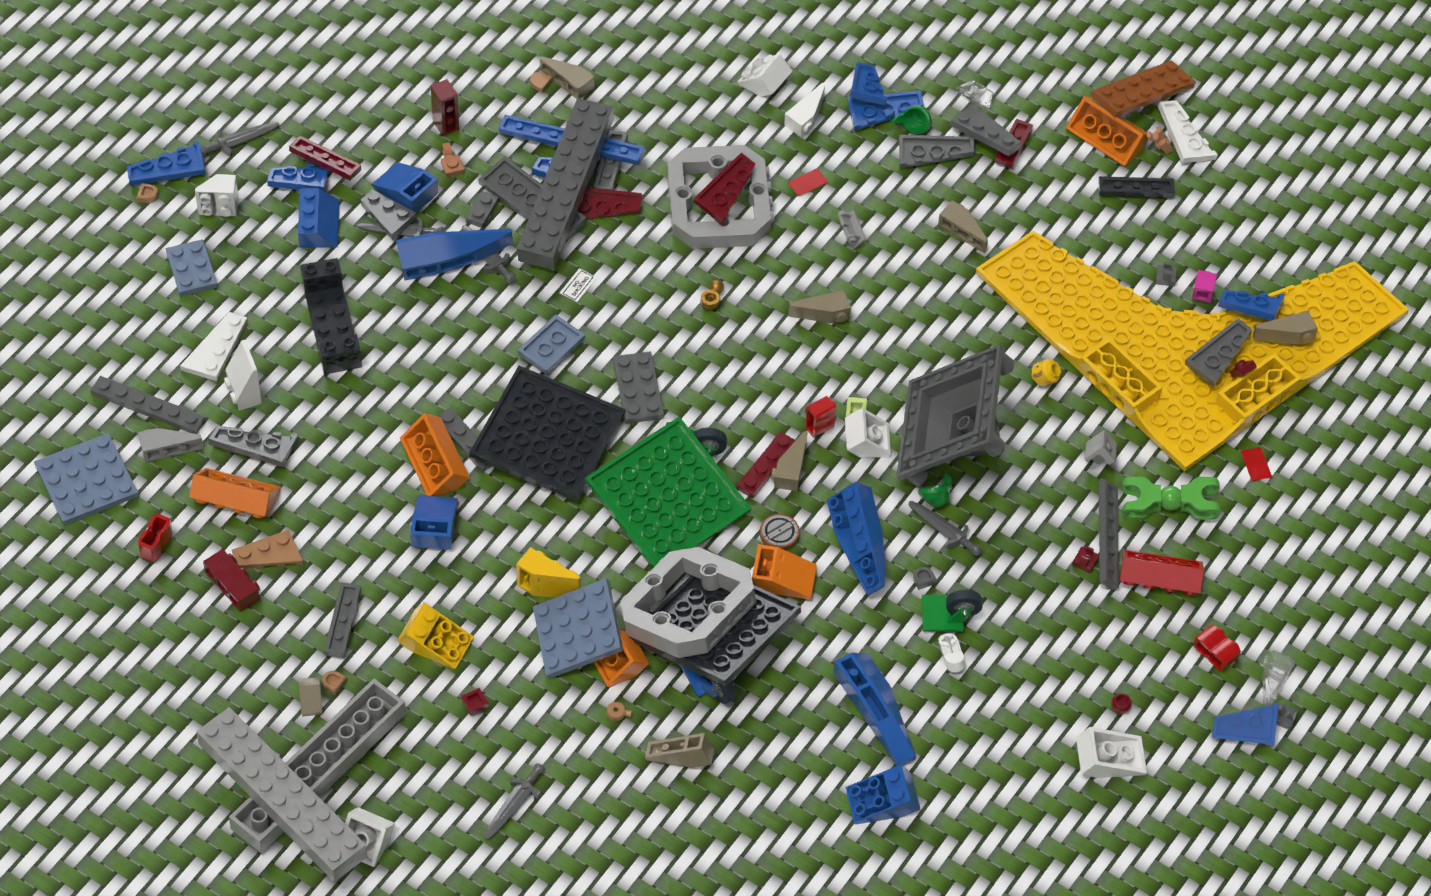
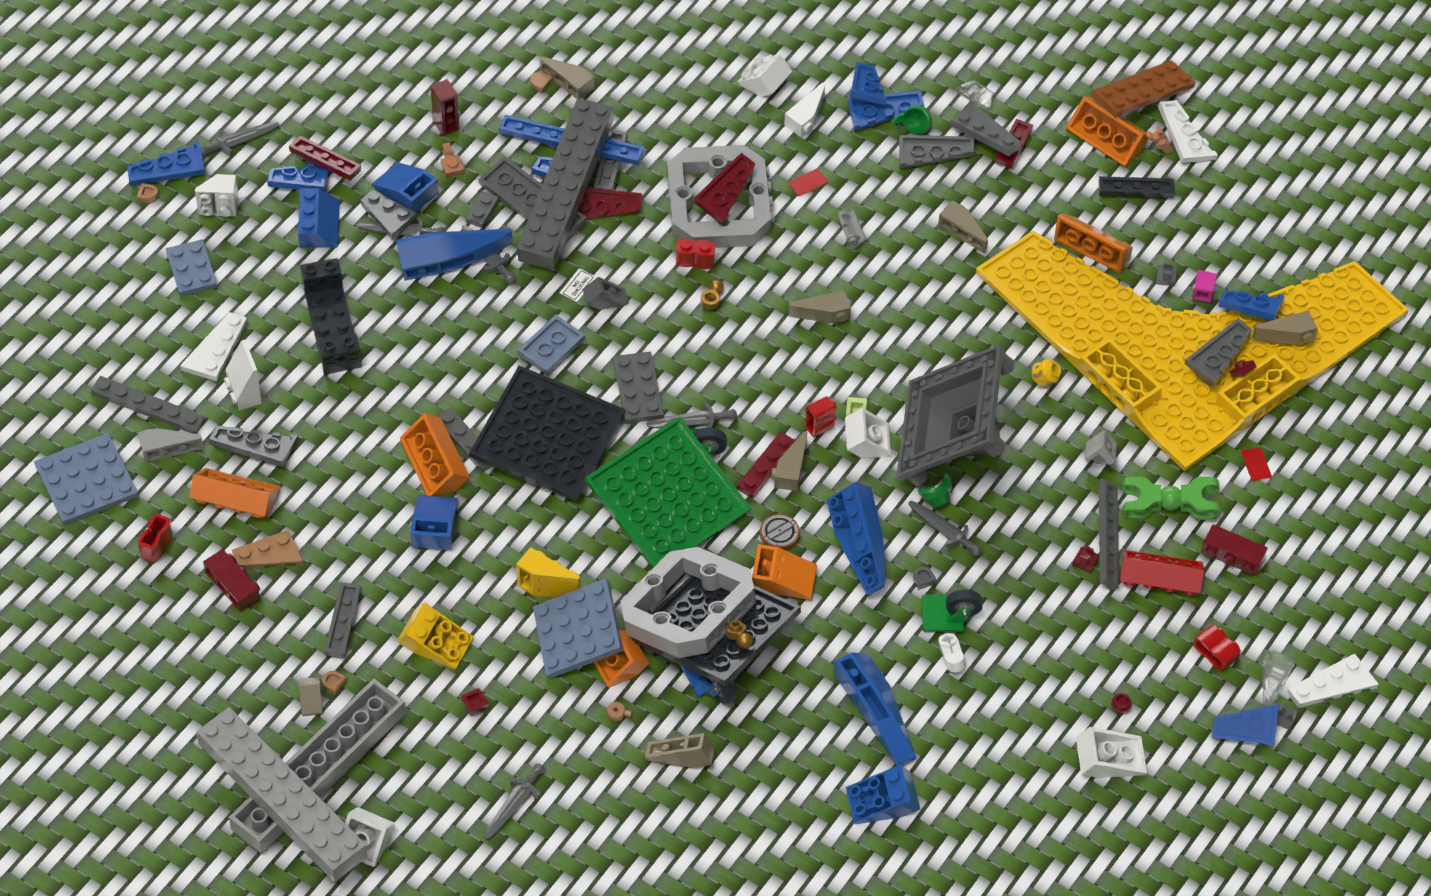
none -> dark grey slope [582,277,629,310]
none -> dark grey sword [646,402,737,428]
none -> red brick [676,238,715,269]
none -> pearl gold plate [726,621,753,649]
none -> orange slope [1054,213,1133,274]
none -> dark red brick [1201,524,1268,576]
none -> white wing [1287,654,1379,708]

